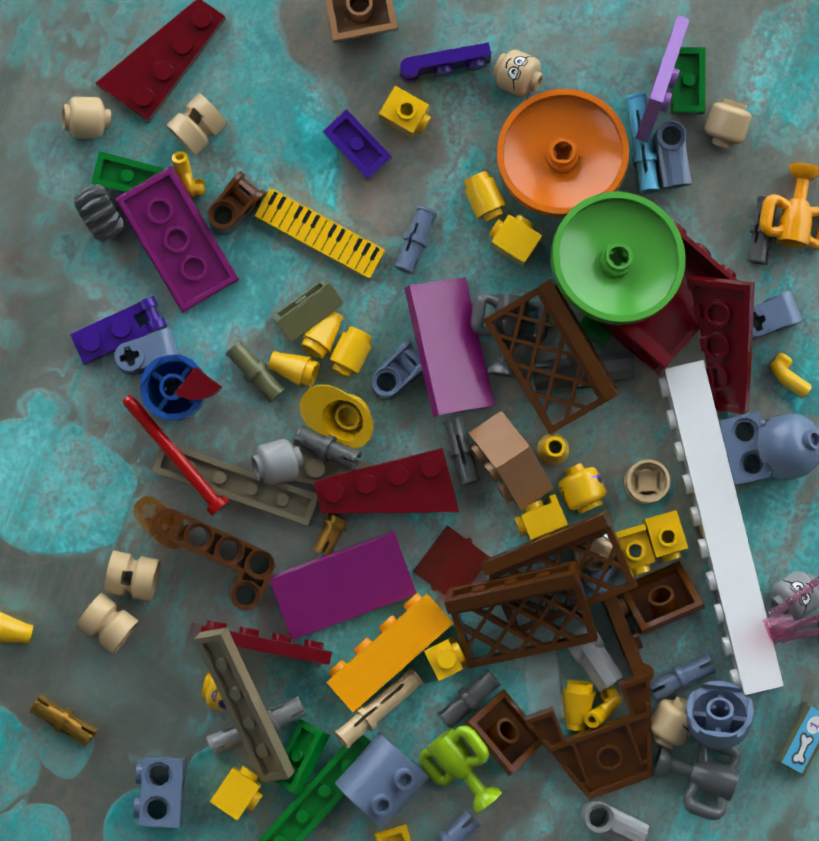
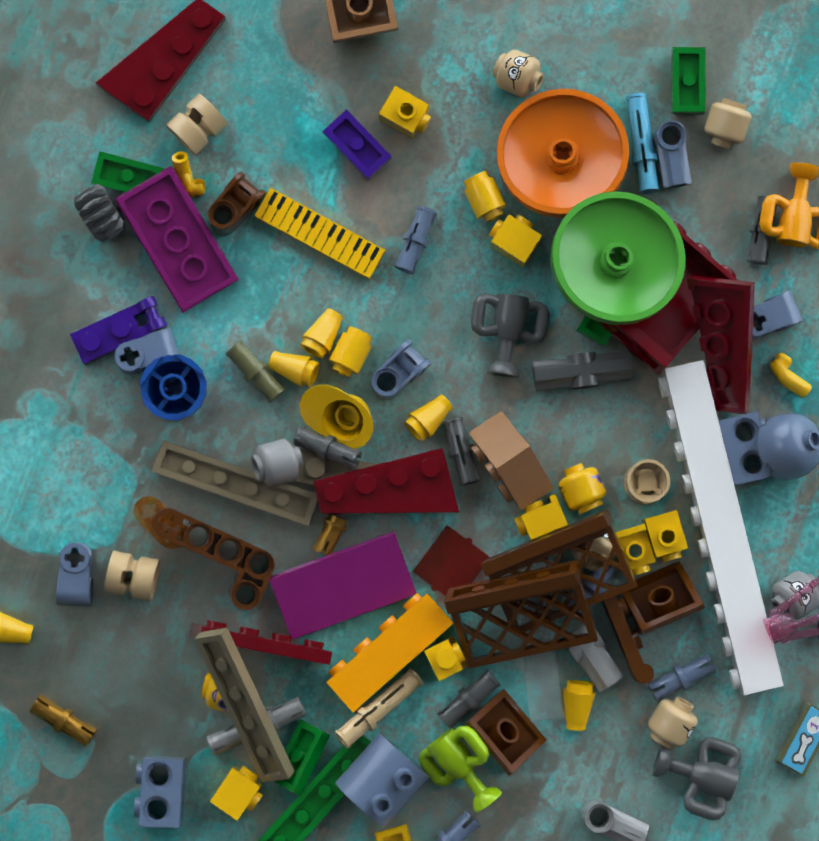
tan head [62,97,111,139] -> none
tan wheel [75,593,139,655] -> none
red bar [123,395,230,516] -> none
dark red tile [175,367,222,400] -> none
olive slope [272,279,343,341] -> none
dark purple plate [400,42,491,84] -> none
magenta tile [404,277,495,417] -> none
reddish brown fence [483,279,621,435] -> none
reddish brown wing [524,672,652,800] -> none
yellow cone [537,433,570,466] -> none
yellow arm [584,686,622,728] -> none
medium lavender wing [635,15,690,142] -> none
sand blue cylinder [685,681,754,750] -> none
none -> sand blue piece [56,542,93,606]
none -> yellow cone [404,394,453,442]

